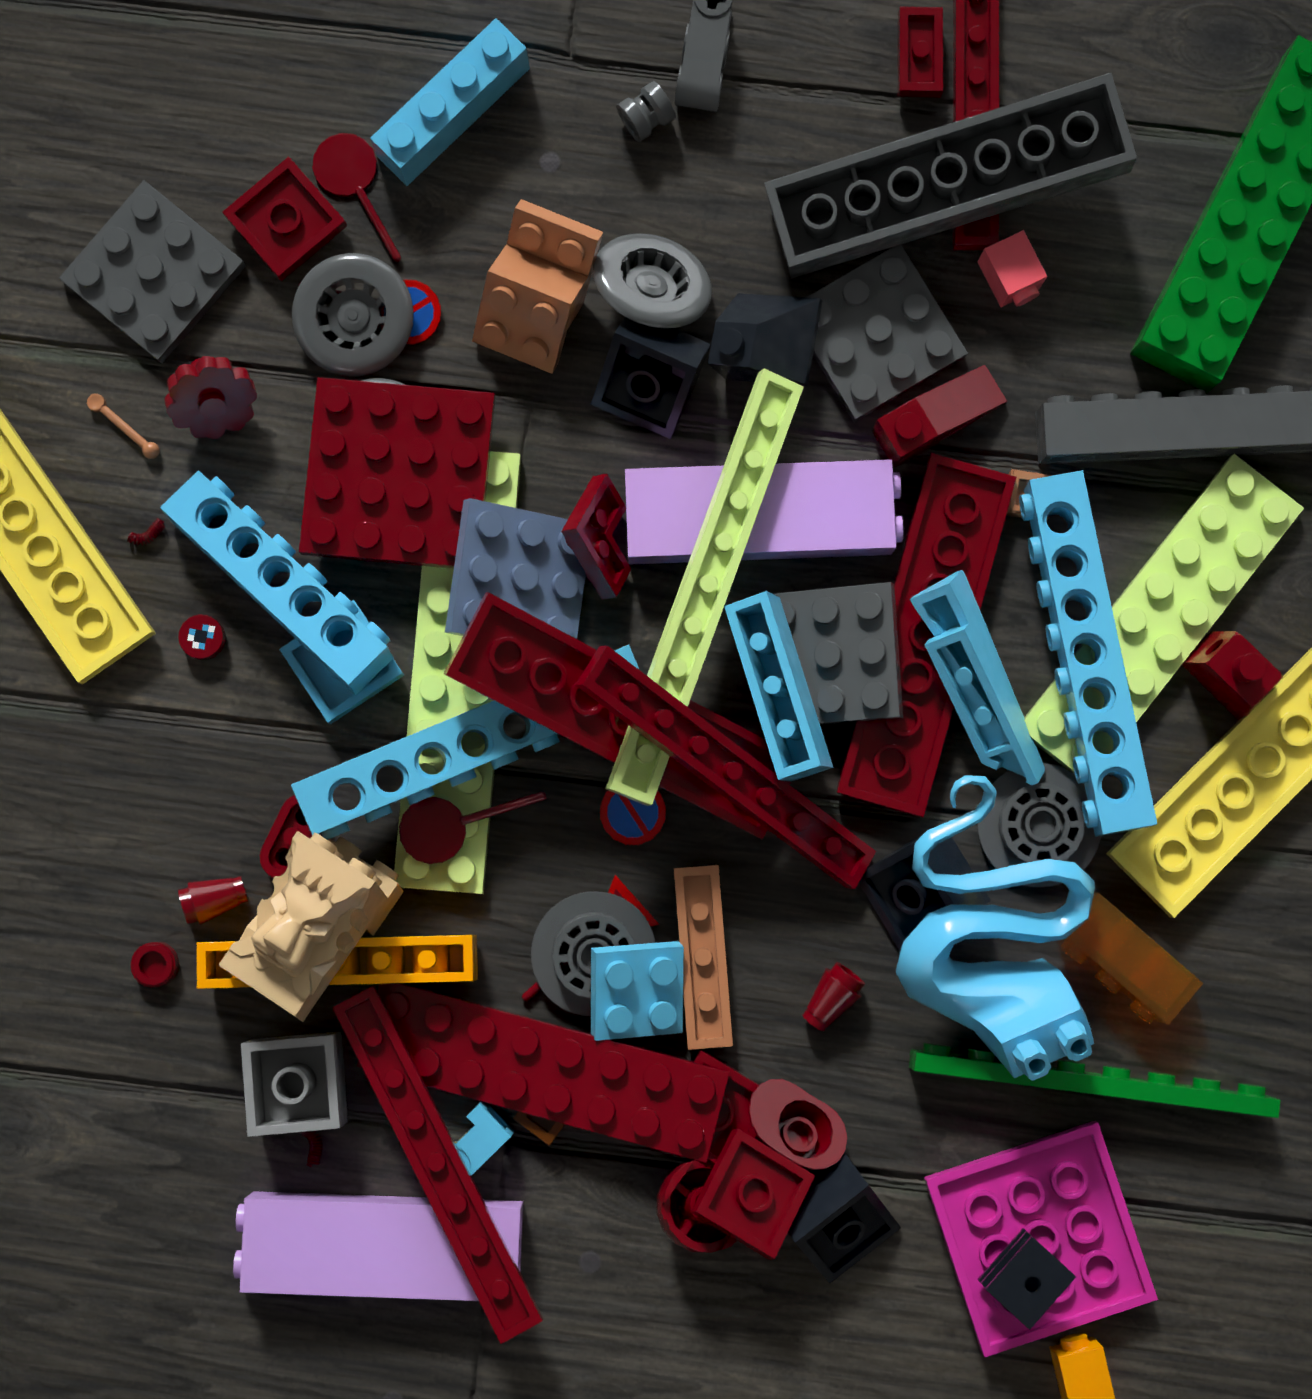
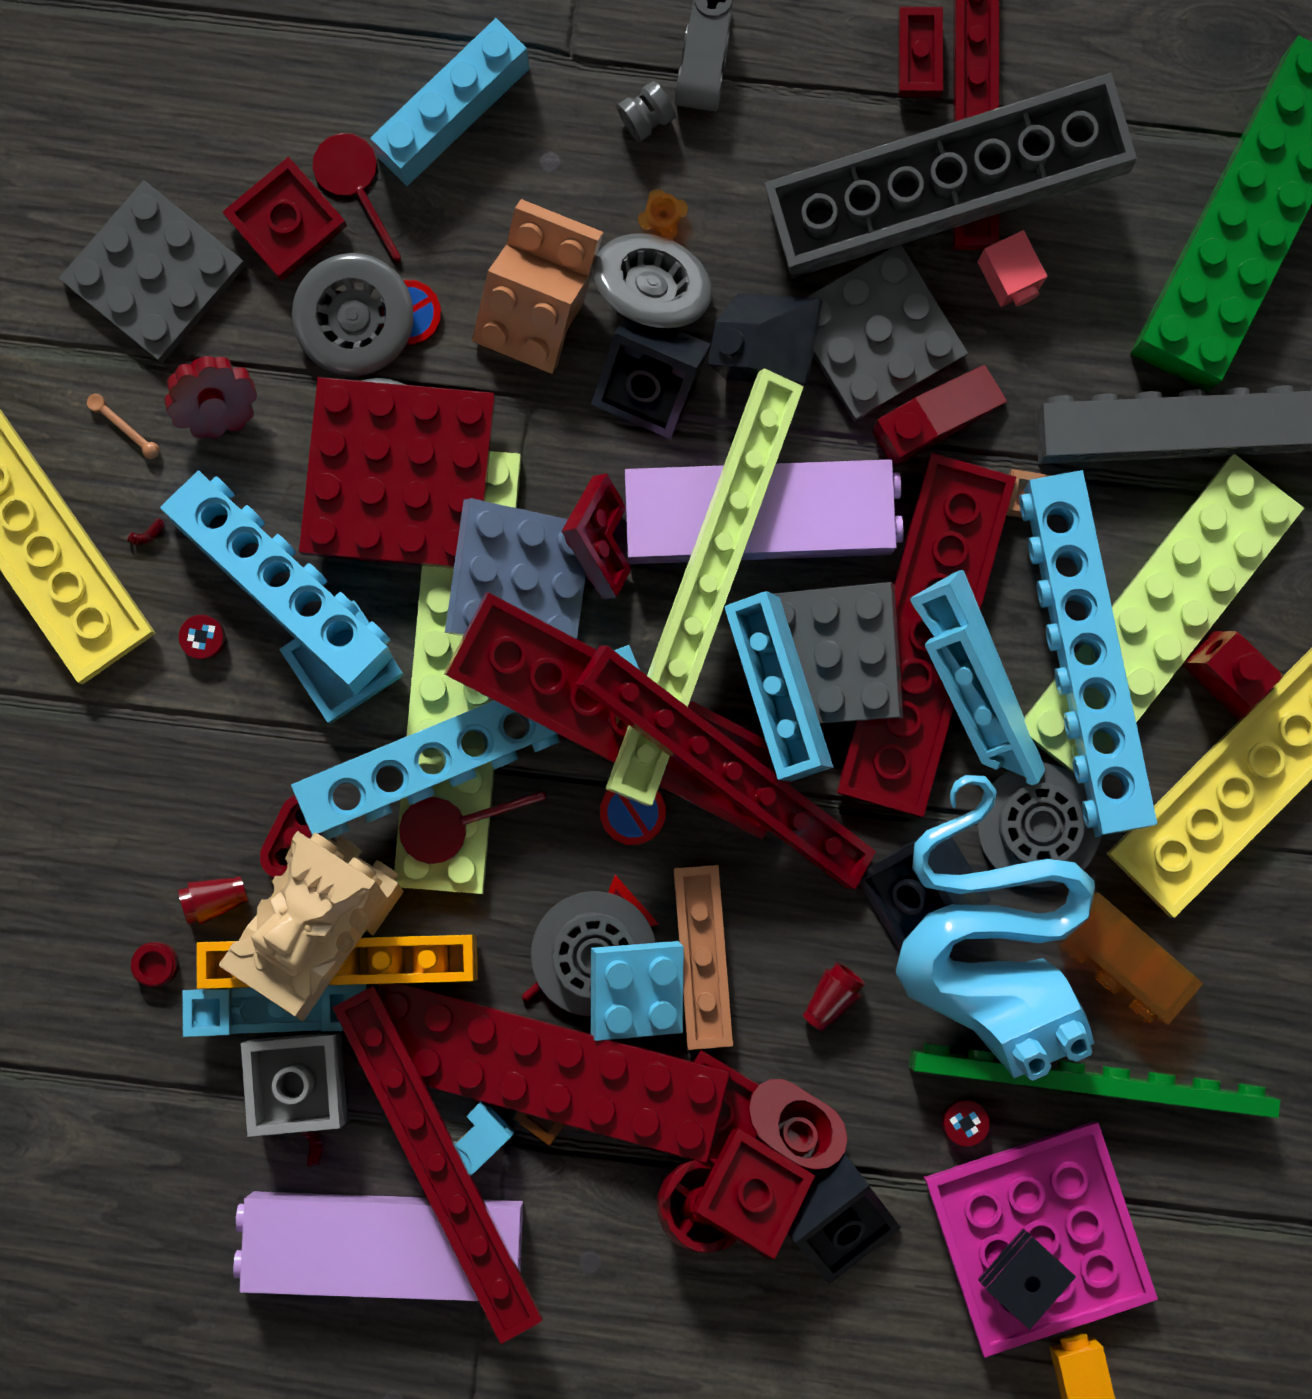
none -> medium azure slope [182,984,367,1037]
none -> clear orange plate [638,189,688,240]
none -> dark red tile [942,1099,989,1147]

